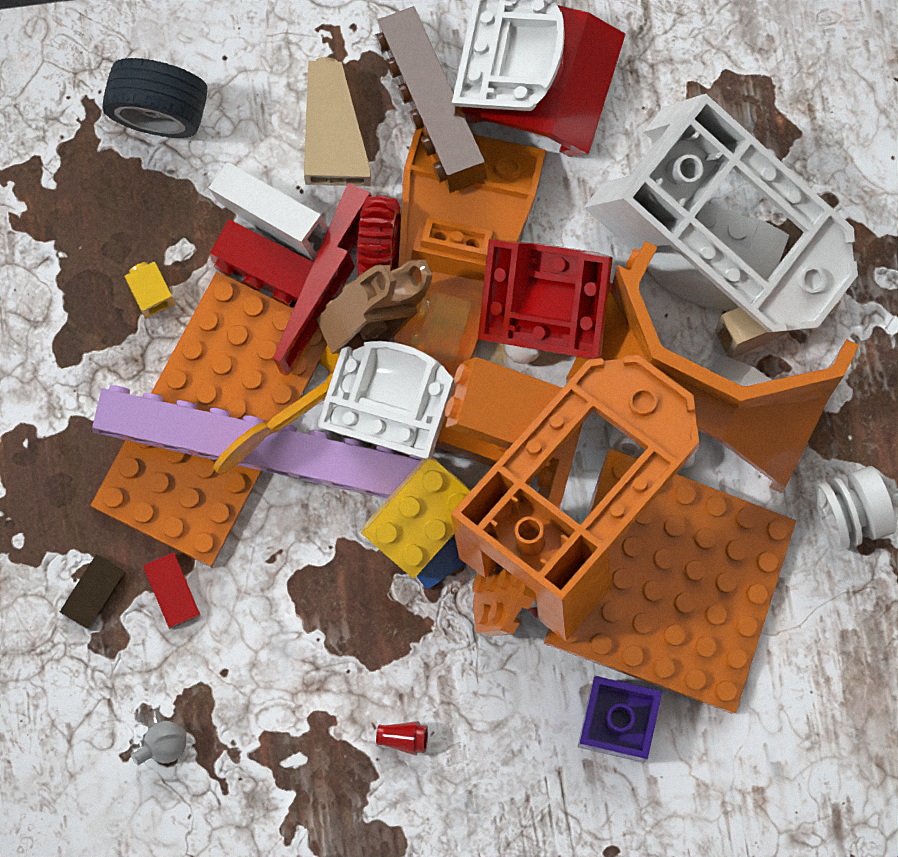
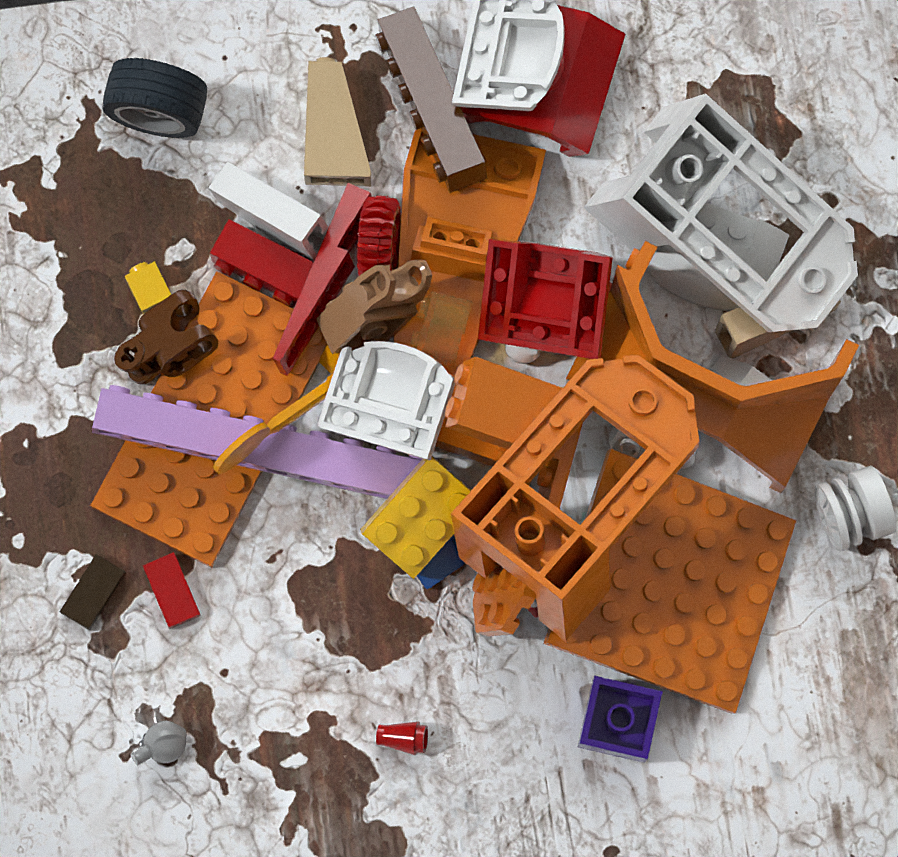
none -> reddish brown piece [114,290,219,385]

